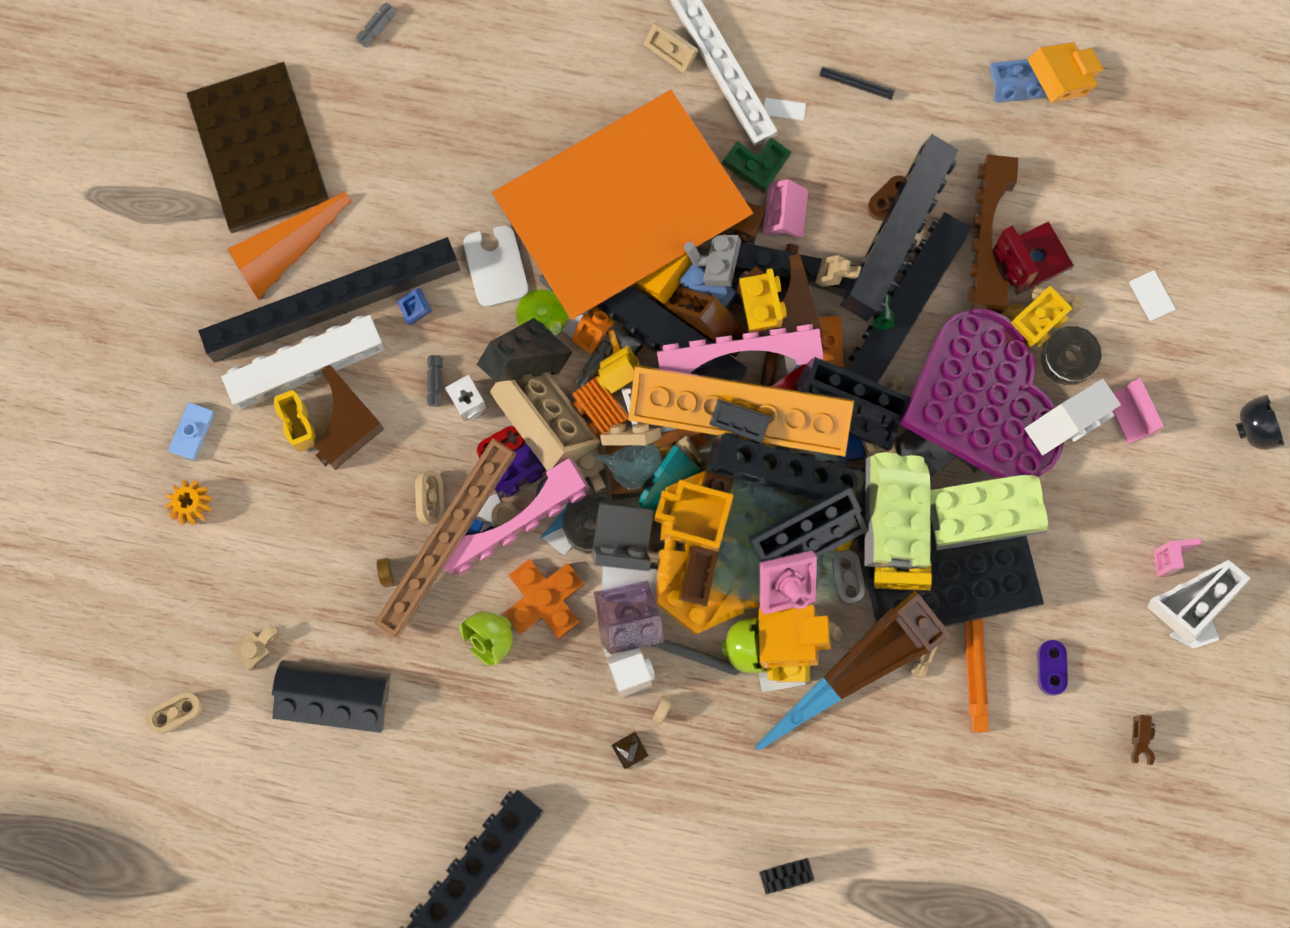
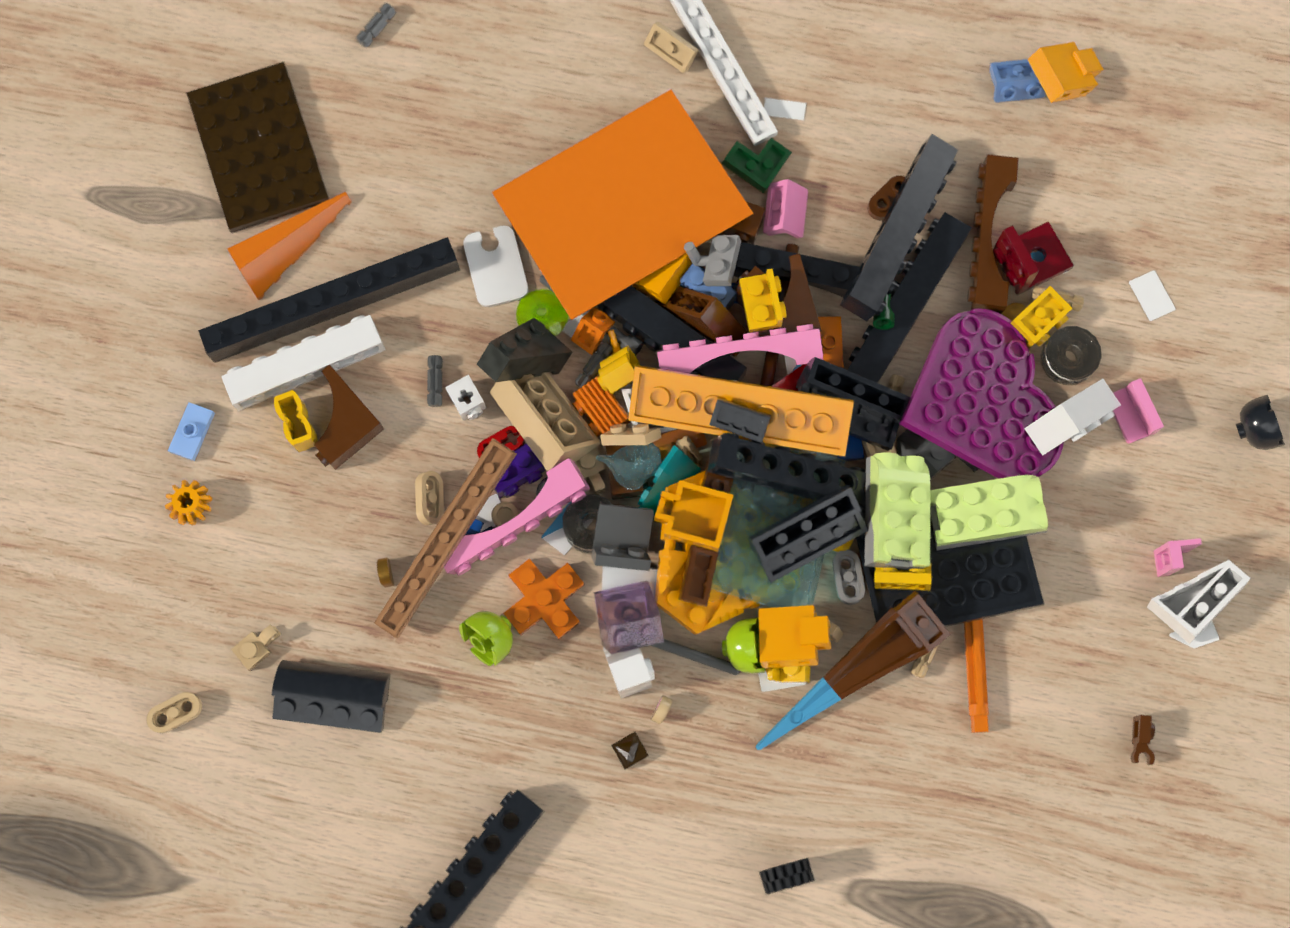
blue tile [397,288,432,325] -> none
bright pink plate [760,551,817,615] -> none
tan plate [815,255,861,287] -> none
black bar [819,66,895,100] -> none
dark purple plate [1037,640,1068,696] -> none

